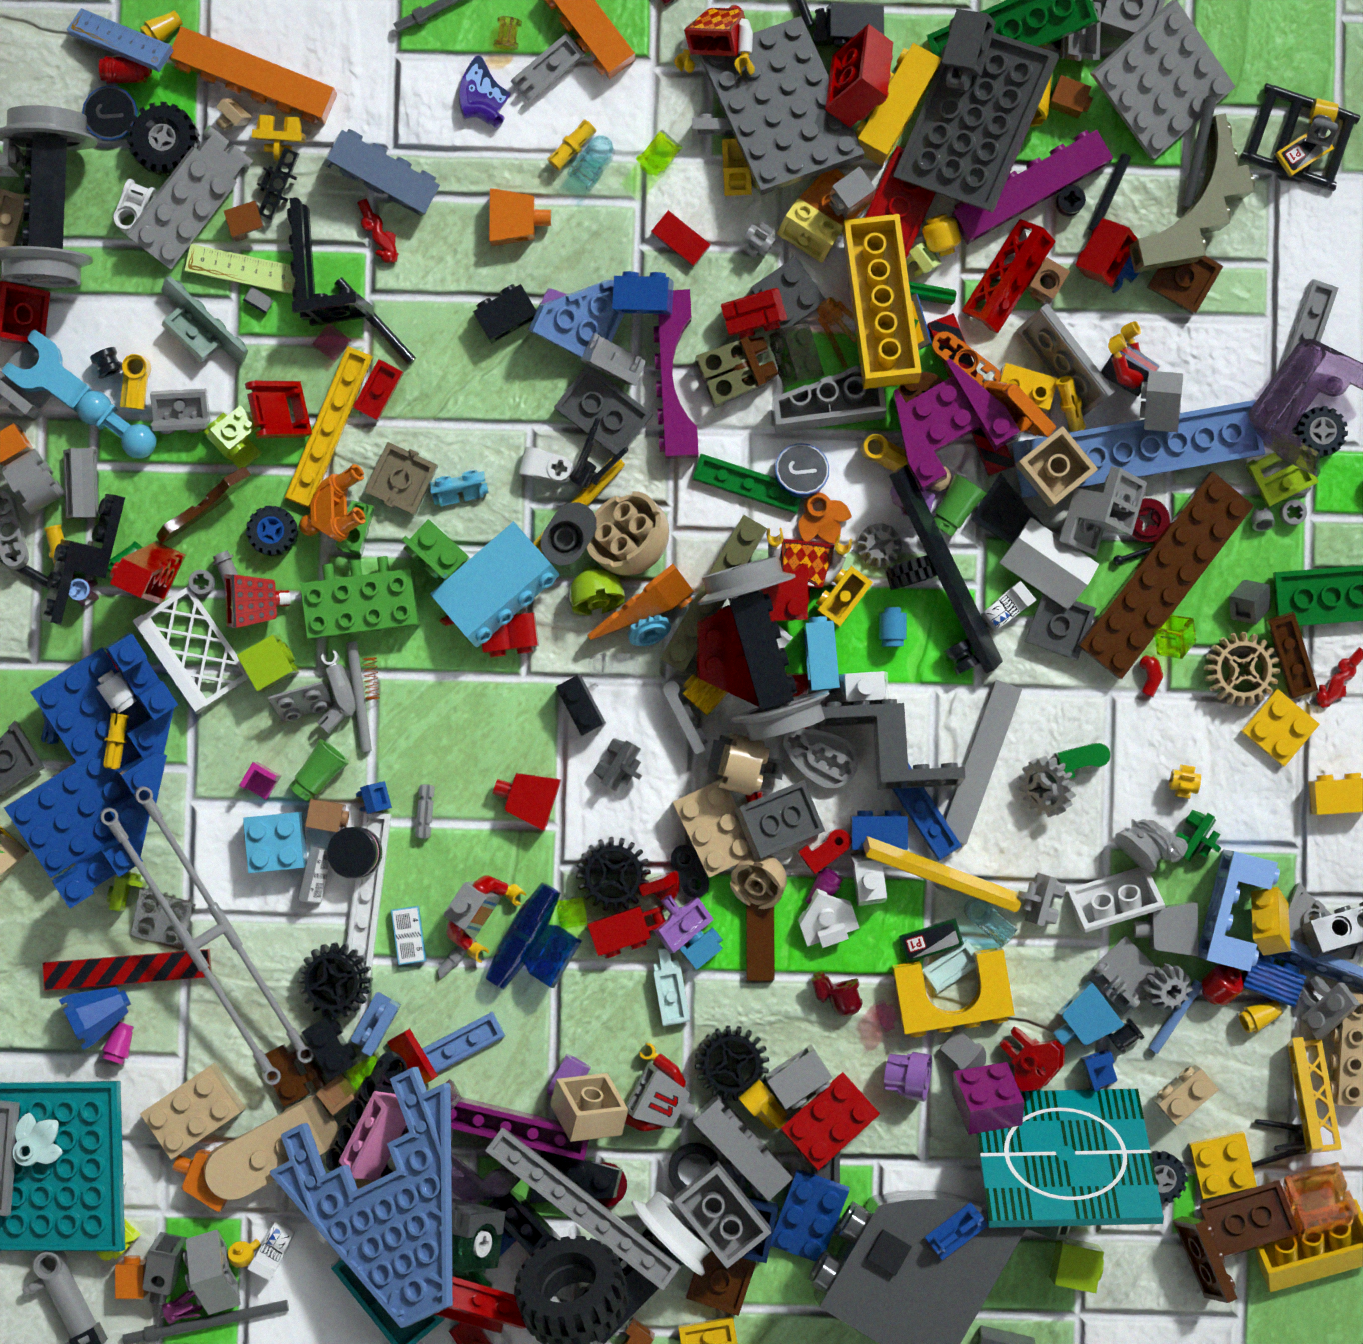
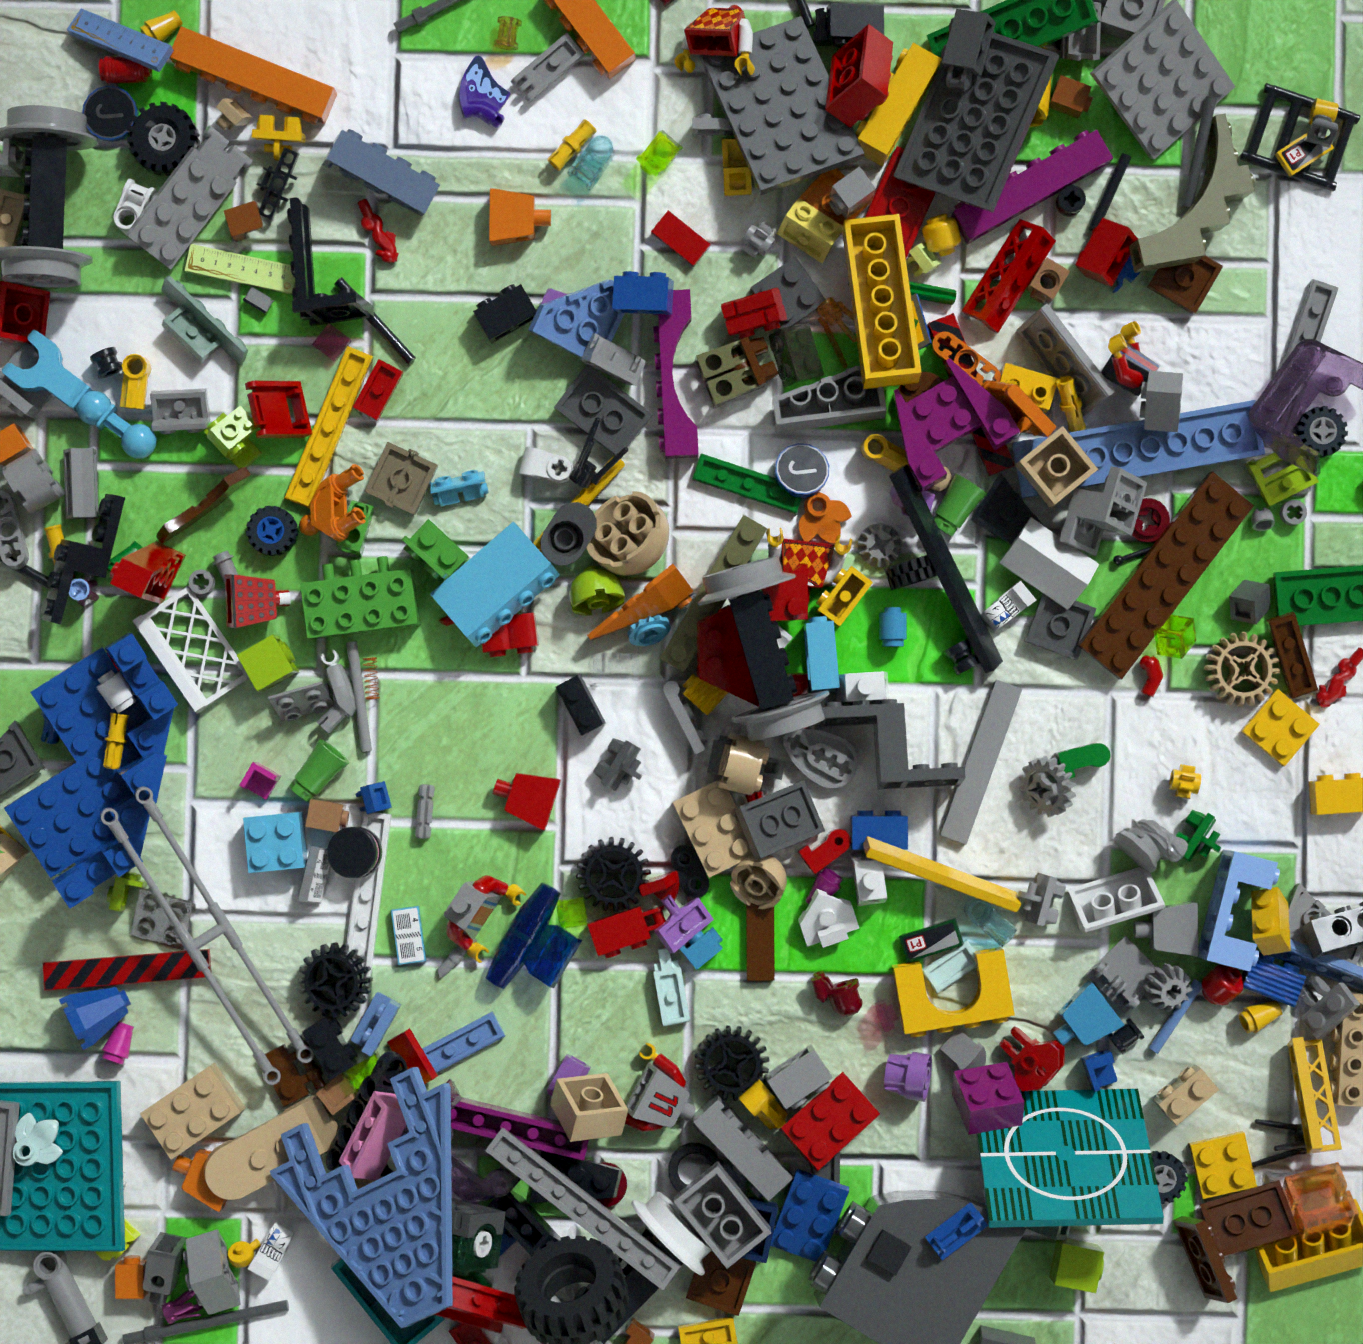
blue tile [892,763,962,861] -> none

